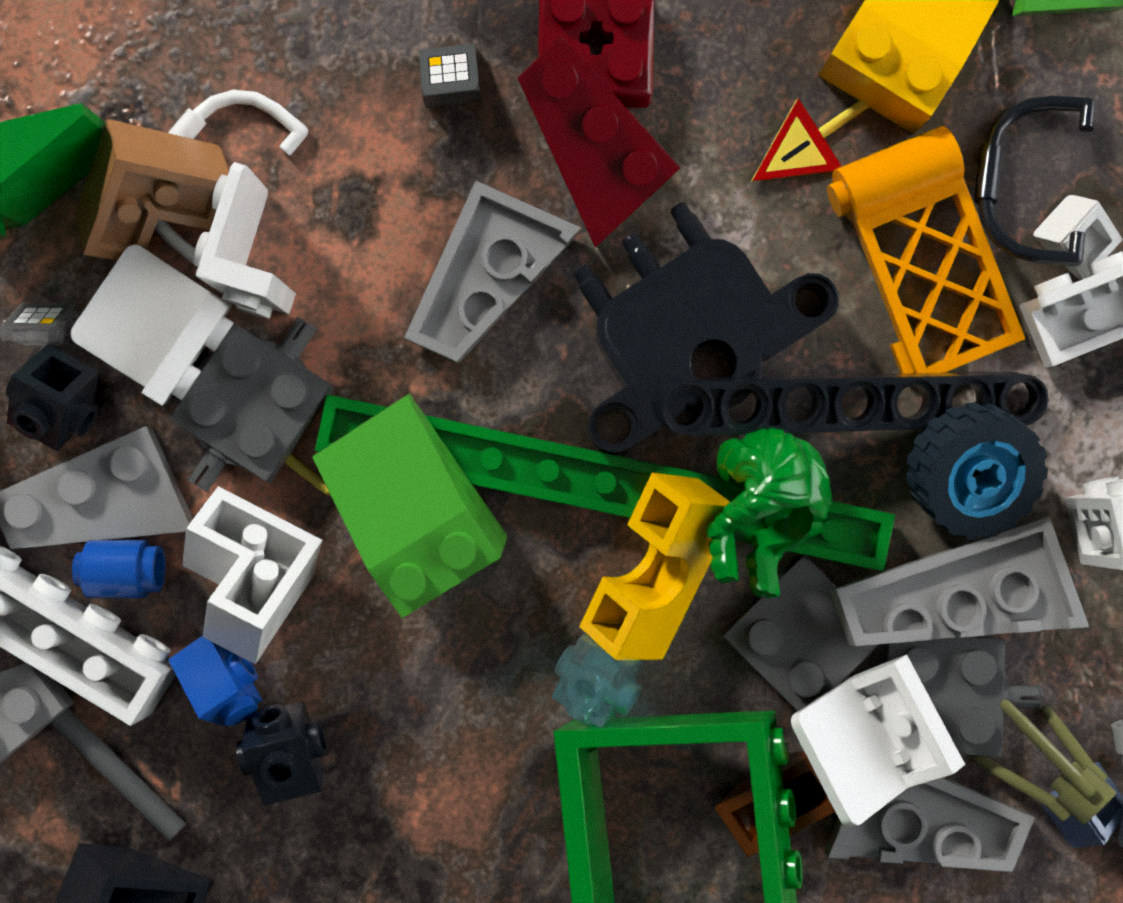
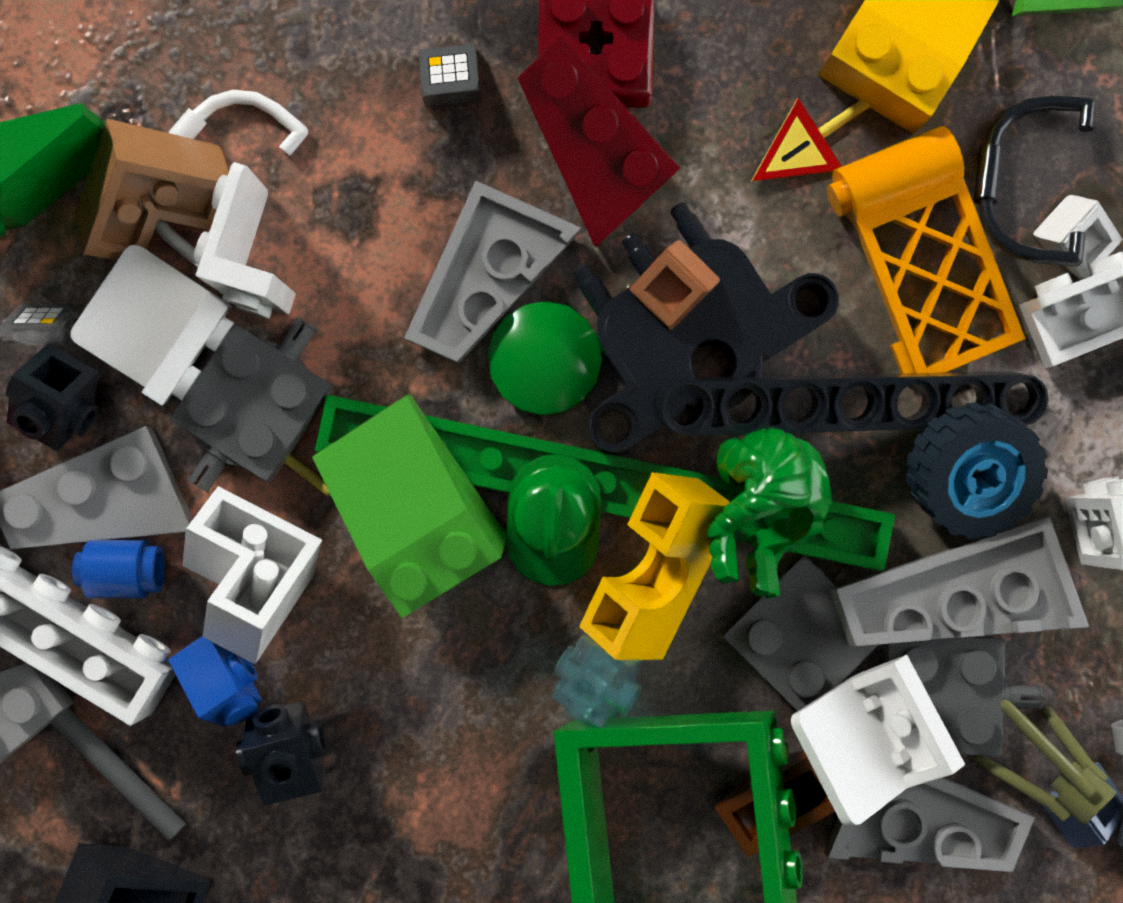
none -> green dish [488,301,602,415]
none -> green piece [506,454,602,586]
none -> nougat slope [629,240,720,330]

